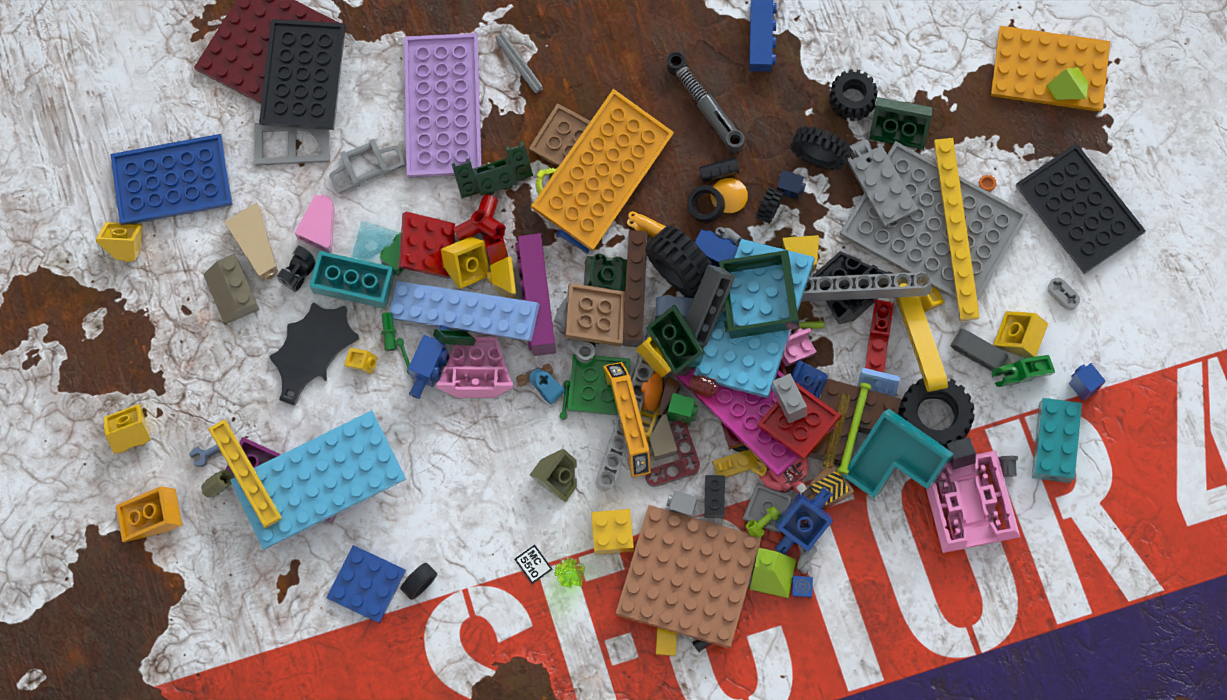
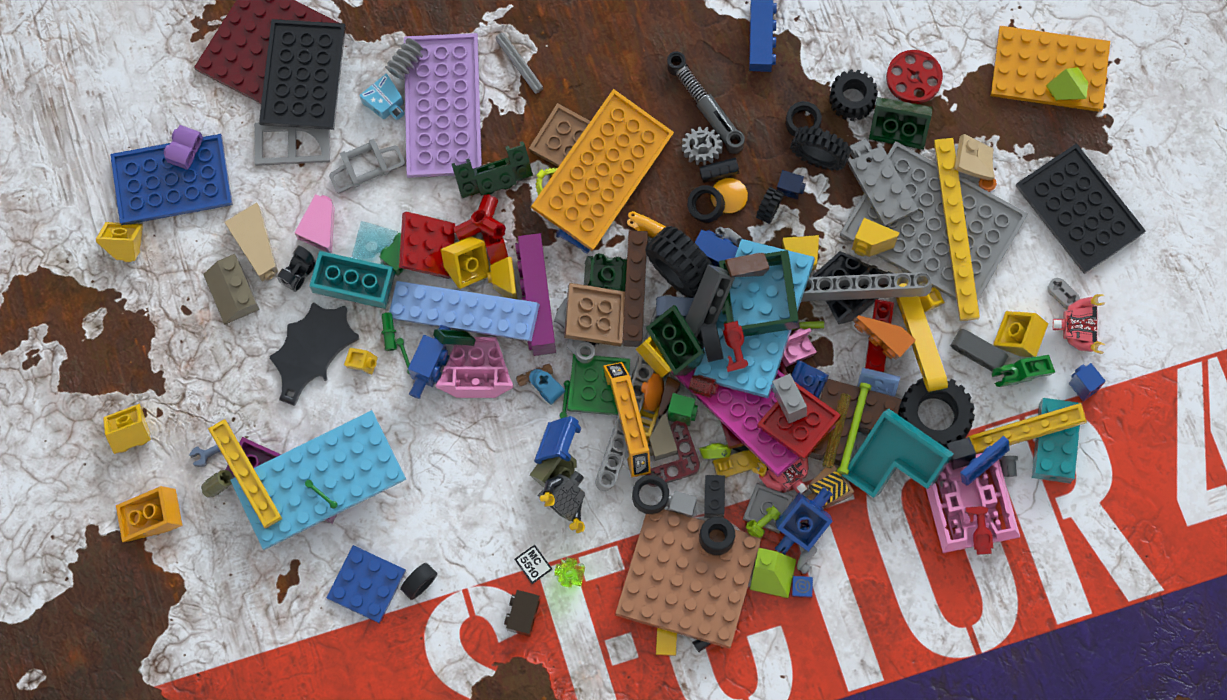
yellow brick [591,509,634,555] -> none
none -> medium lavender brick [164,125,203,170]
none -> green hinge [305,480,338,509]
none -> medium azure torso [359,73,404,120]
none -> light grey piece [385,38,423,80]
none -> dark brown brick [504,590,541,637]
none -> blue piece [534,416,581,464]
none -> torso [537,471,585,533]
none -> black tyre [632,475,669,514]
none -> light grey gear [682,127,722,165]
none -> lime hat [699,443,732,459]
none -> black tyre [699,517,735,555]
none -> black tyre [700,323,723,362]
none -> red piece [723,321,748,372]
none -> reddish brown slope [725,253,769,278]
none -> black tyre [786,101,822,136]
none -> yellow slope [851,218,899,257]
none -> orange slope [853,315,916,360]
none -> red wedge [886,50,943,104]
none -> tan plate [954,134,995,180]
none -> blue plate [960,436,1010,486]
none -> red piece [965,506,994,555]
none -> yellow tile [968,403,1087,454]
none -> torso [1052,294,1105,354]

